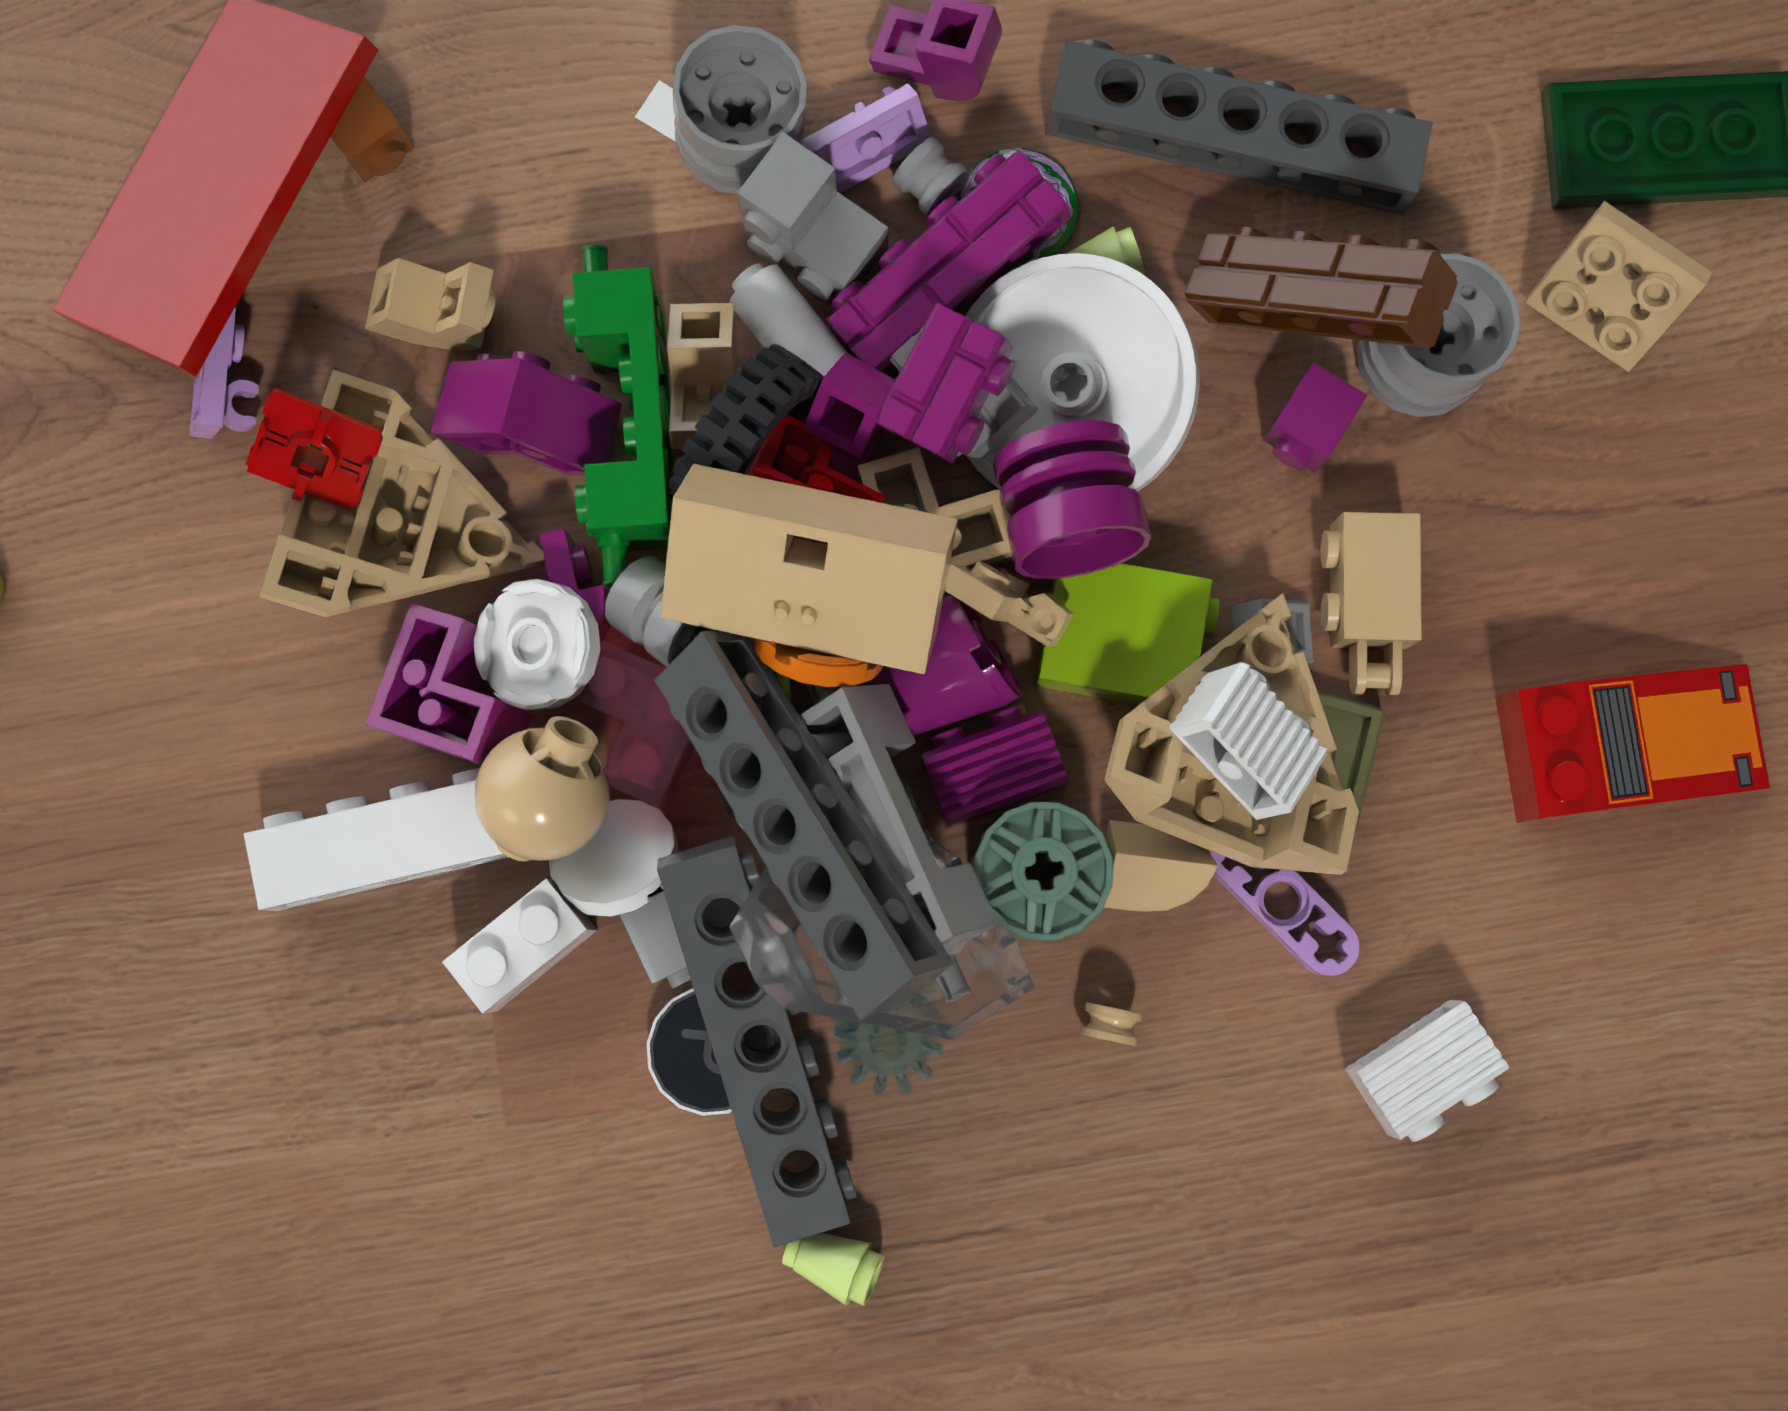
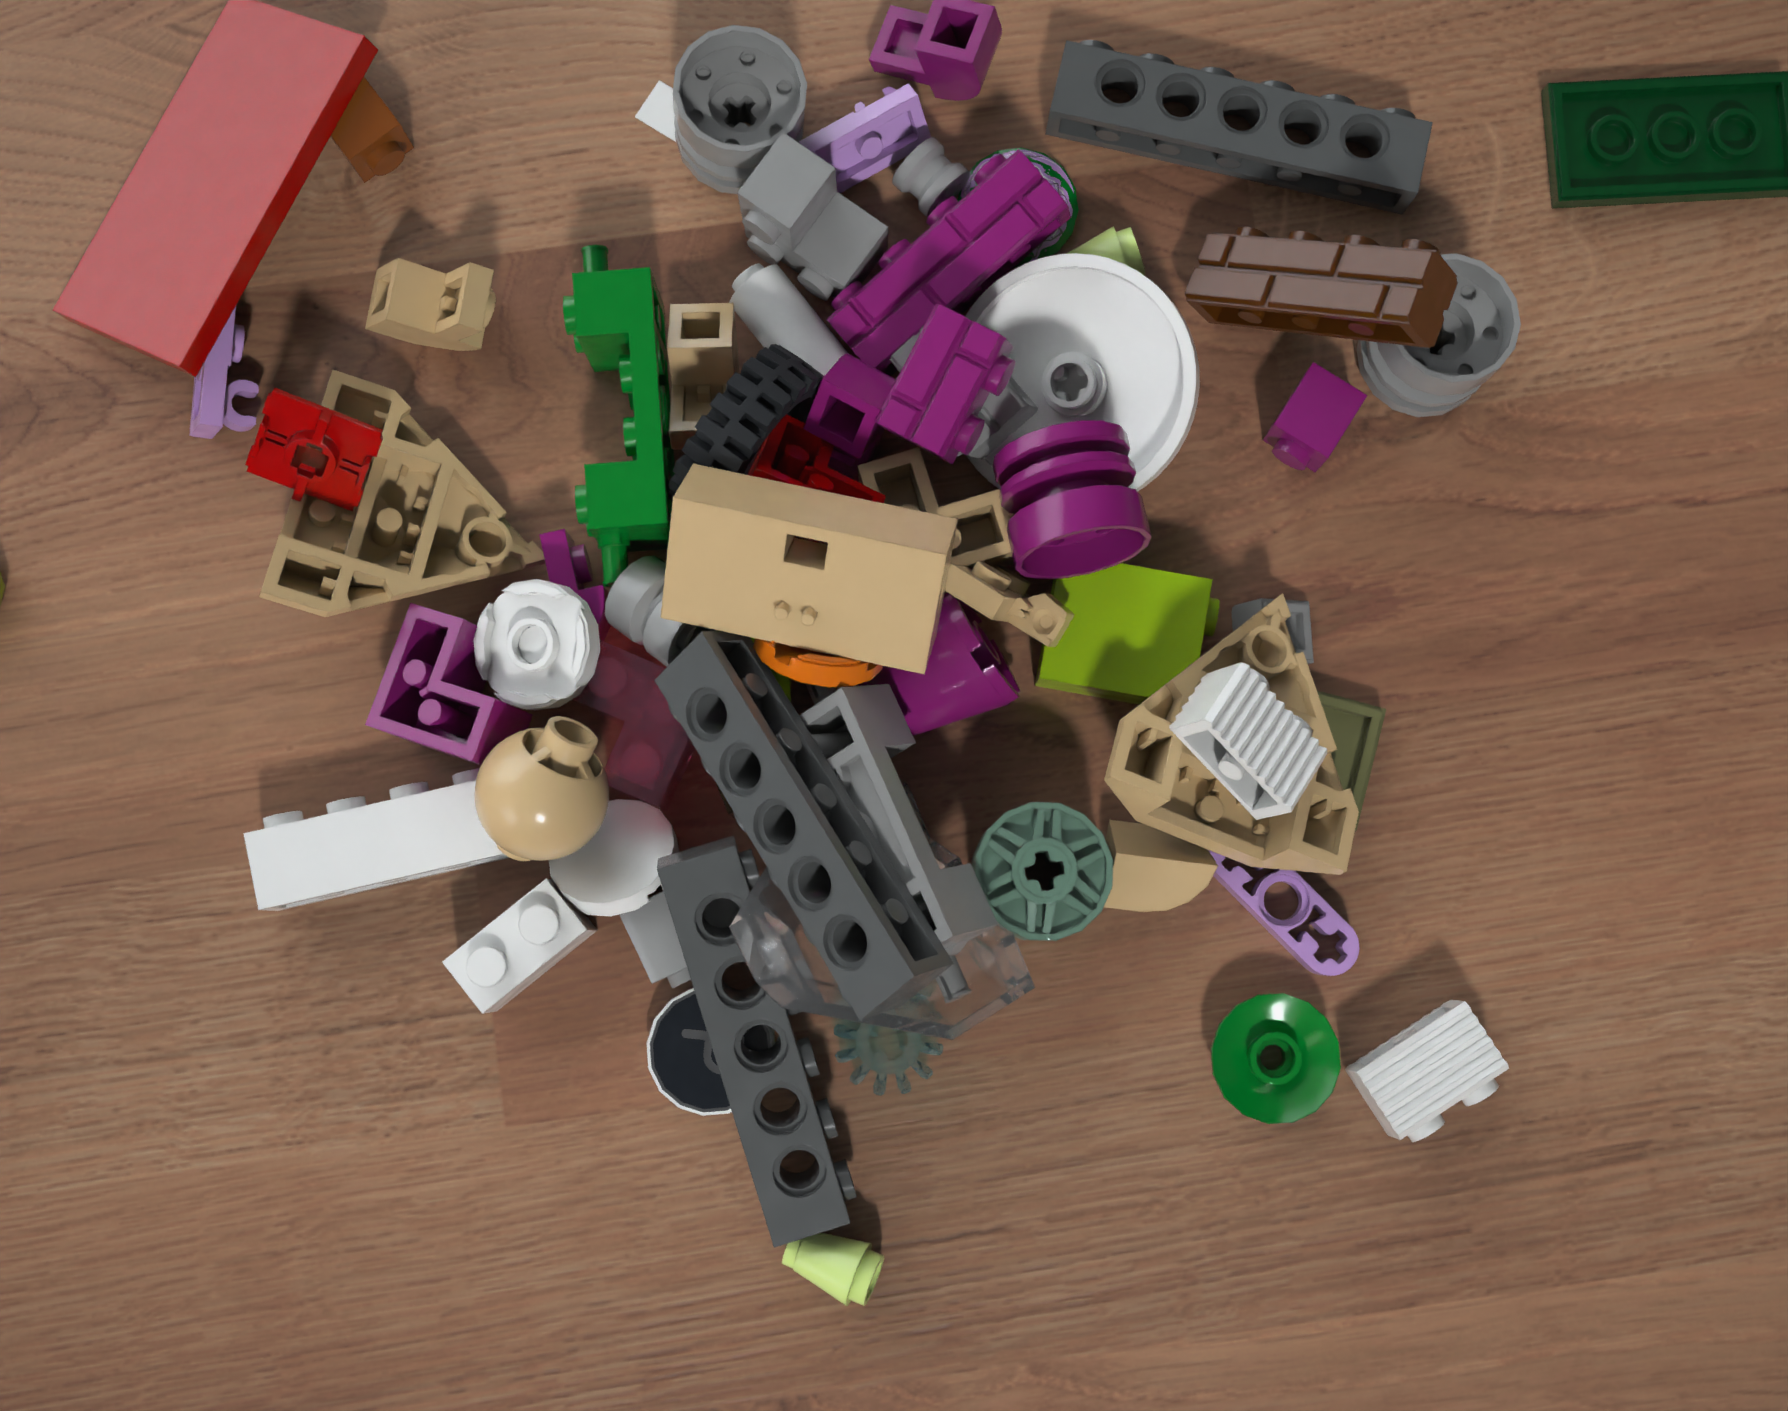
magenta brick [430,351,622,476] -> none
magenta brick [920,704,1069,829] -> none
tan bush [1080,1002,1143,1046] -> none
tan brick [1320,512,1422,695] -> none
slope [1496,664,1770,823] -> none
tan plate [1525,201,1712,372] -> none
none -> green dish [1210,993,1341,1124]

